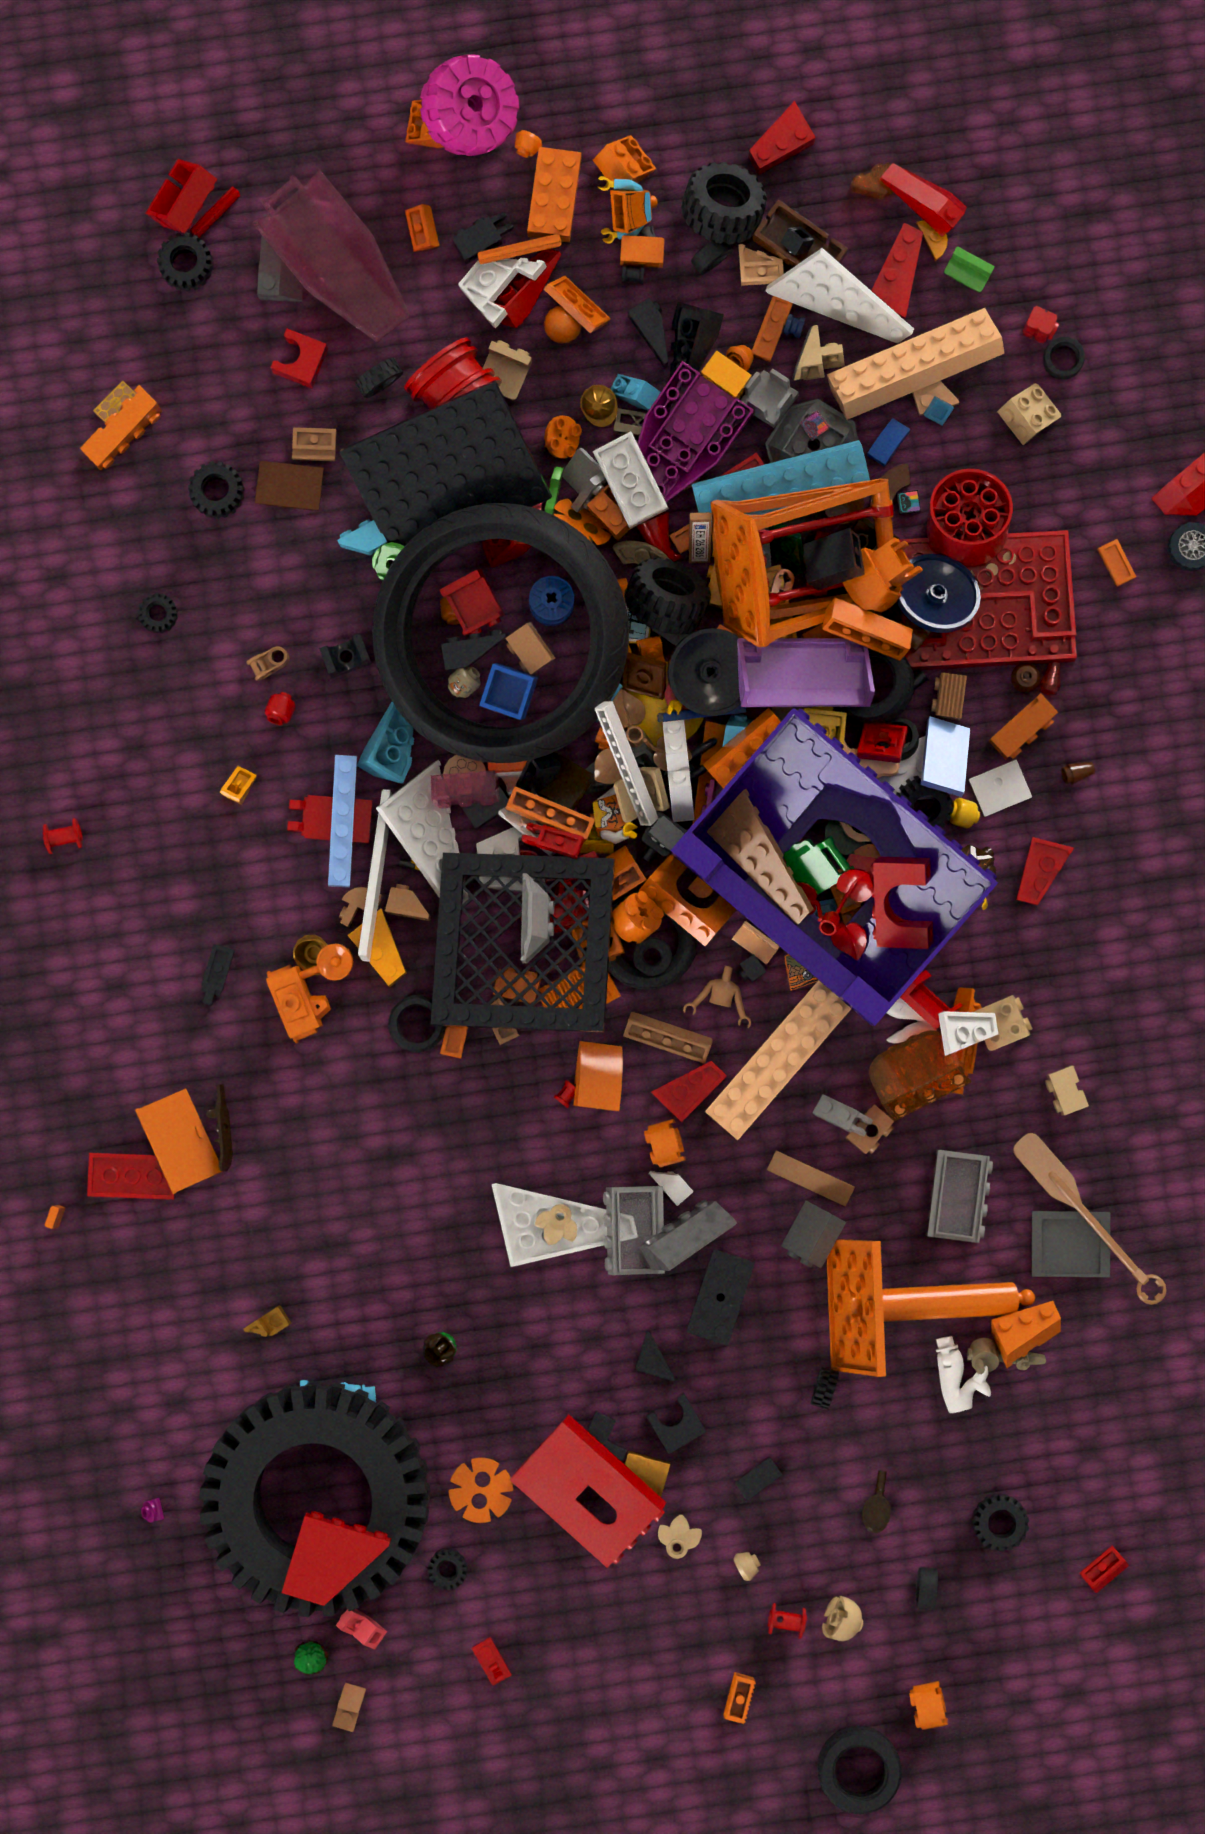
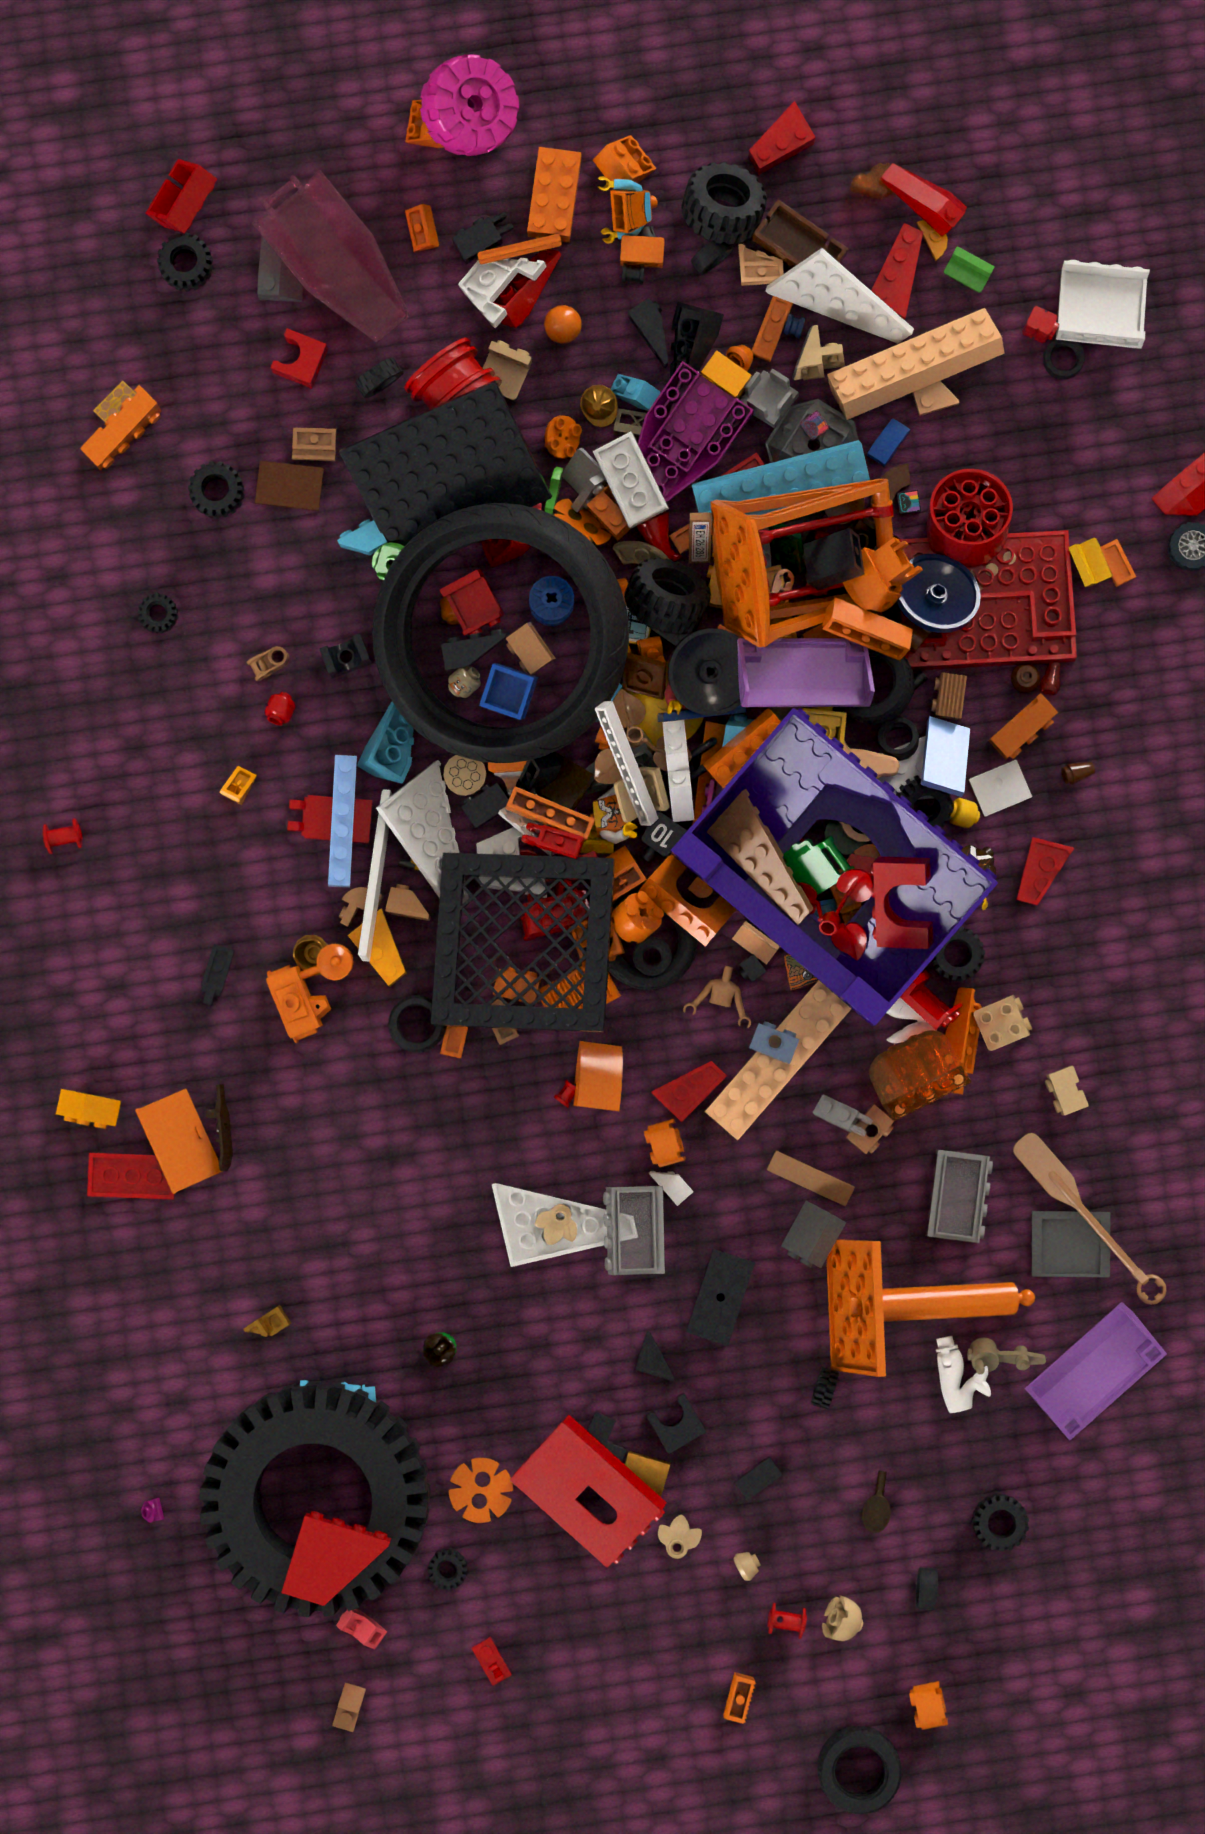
orange tile [44,1205,66,1229] -> none
red axle [190,187,240,238] -> none
green piece [294,1640,328,1676] -> none
clear pink brick [431,770,499,809] -> none
orange cone [515,130,542,158] -> none
light grey wedge [521,873,554,963] -> none
orange tile [544,276,611,333] -> none
medium nougat slope [623,1012,713,1064] -> none
flat silver slope [639,1200,737,1271] -> none
dark grey slope [646,815,684,851] -> none
black plate [781,226,815,255] -> none
red piece [857,723,908,763] -> none
dark azure tile [923,396,954,425] -> none
white wing [938,1011,998,1056] -> none
orange wedge [991,1301,1061,1368] -> none
tan bracket [997,383,1061,445] -> none
red slope [1079,1545,1129,1593] -> none
none -> light orange brick [56,1089,121,1129]
none -> sand blue brick [749,1021,800,1064]
none -> black tyre [931,927,985,982]
none -> medium lavender slope [1024,1302,1167,1440]
none -> white panel [1056,260,1150,349]
none -> yellow panel [1068,538,1112,587]

